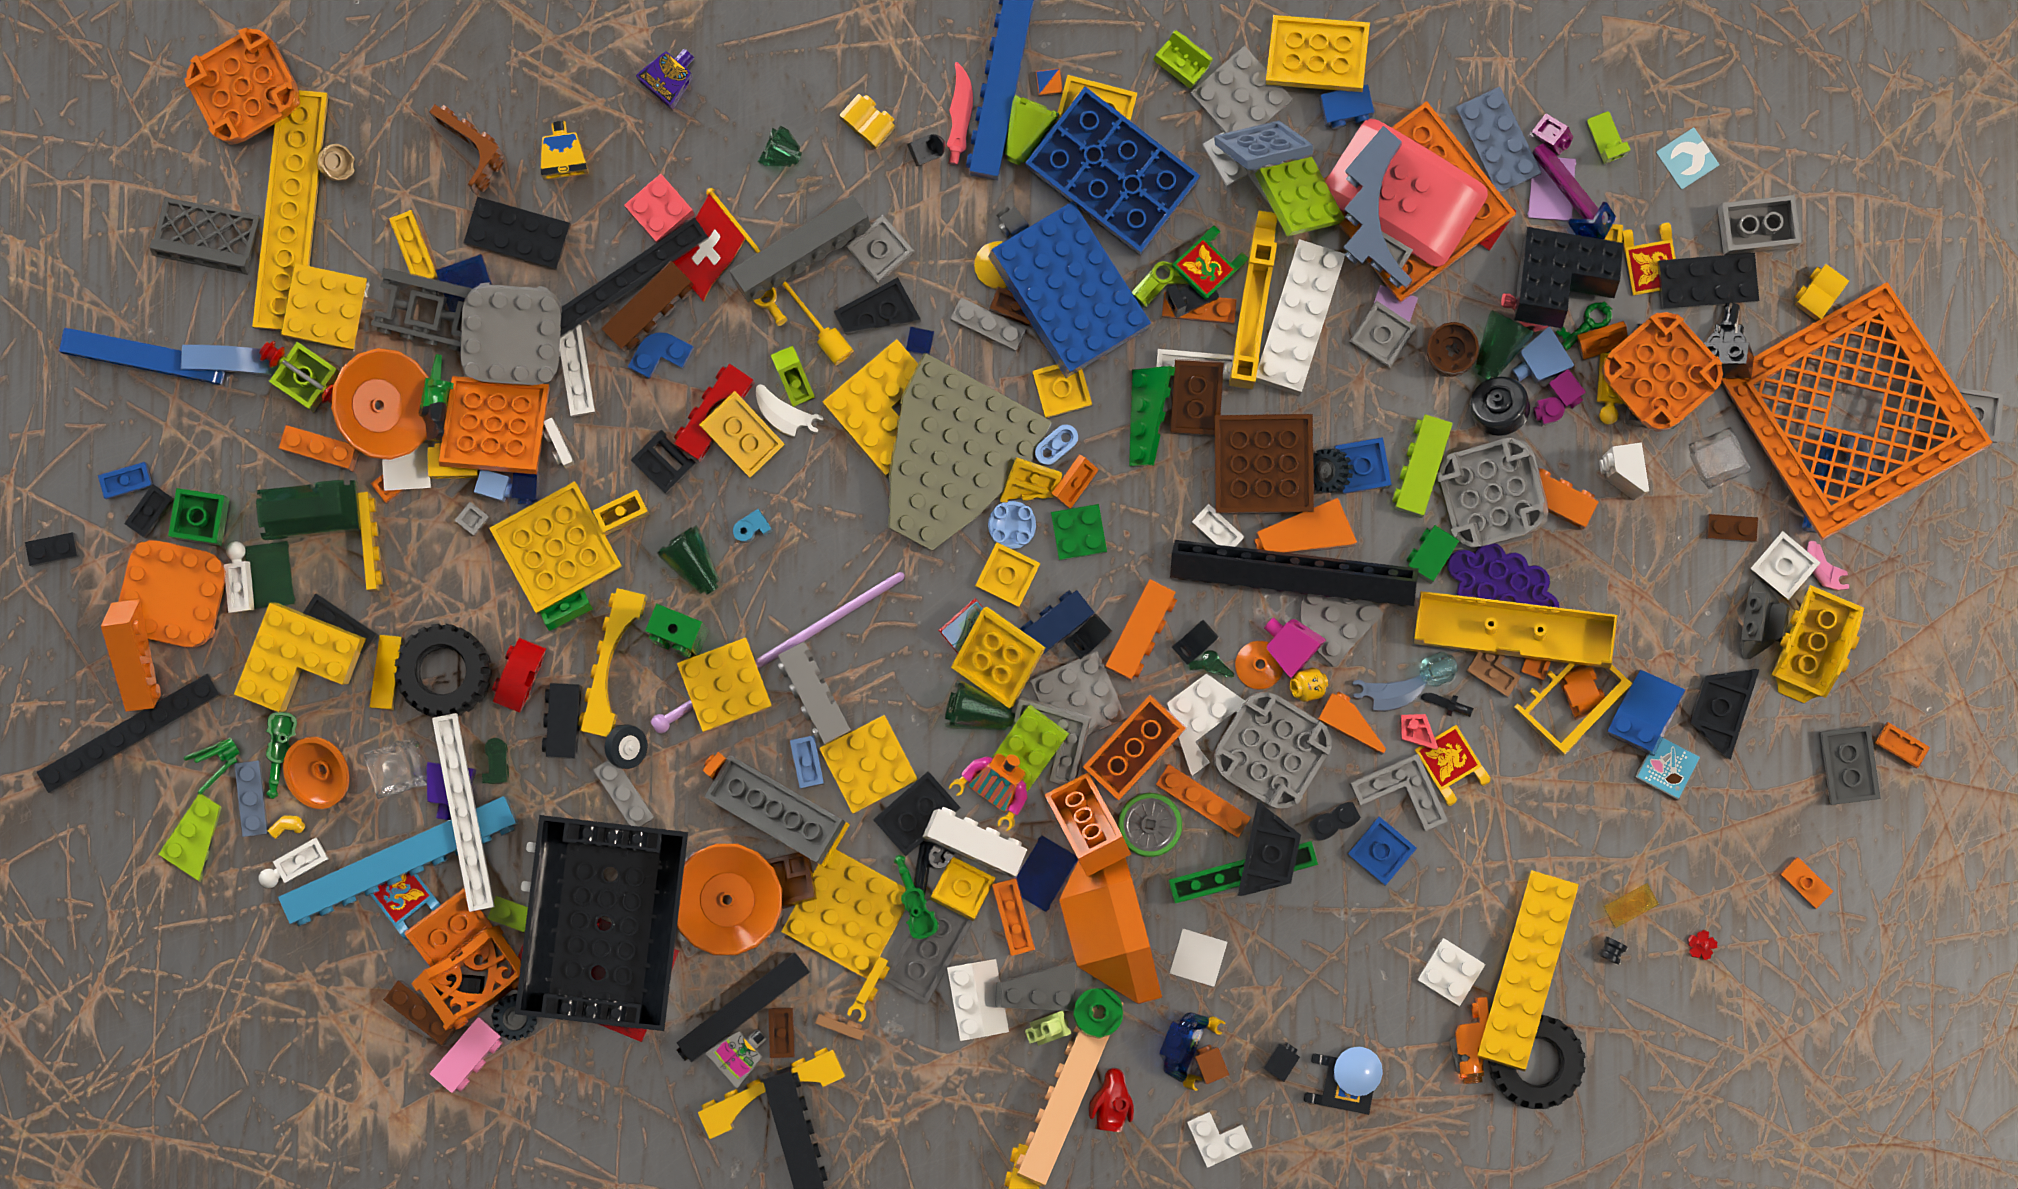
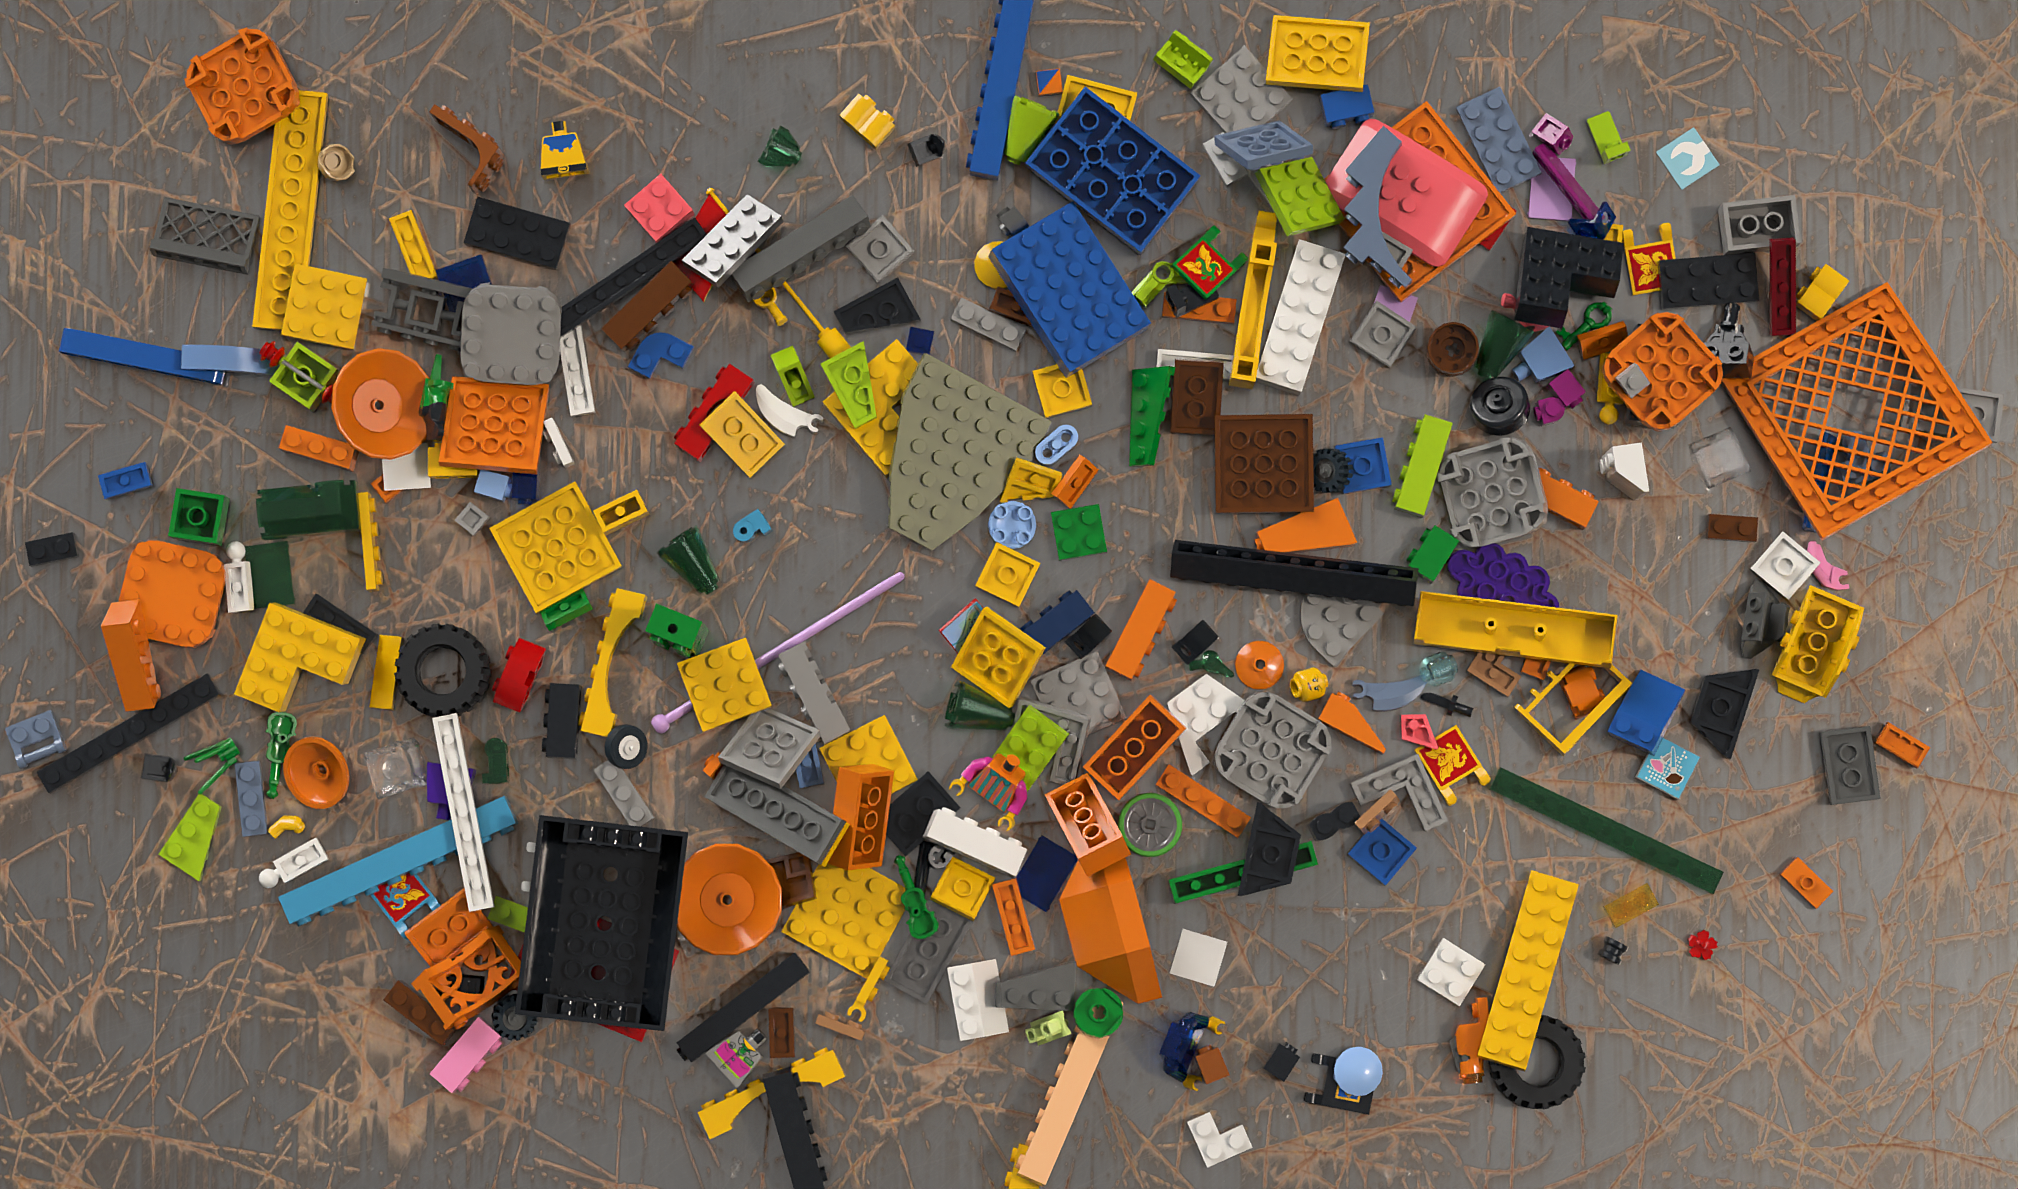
black plate [124,484,174,538] -> none
black plate [631,430,697,494] -> none
torso [636,49,694,110] -> none
coral sword [947,62,973,165] -> none
red animal [1089,1068,1134,1132] -> none
white plate [1192,504,1244,547] -> none
dark pink torso [1264,617,1326,678] -> none
none -> sand blue plate [5,710,67,769]
none -> black plate [141,753,178,782]
none -> plate [682,194,784,288]
none -> light grey plate [718,708,821,789]
none -> lime wing [821,341,877,429]
none -> orange brick [828,764,894,870]
none -> medium nougat plate [1355,789,1400,835]
none -> clear green plate [1489,767,1724,894]
none -> light grey plate [1615,363,1650,399]
none -> dark red plate [1769,237,1796,336]

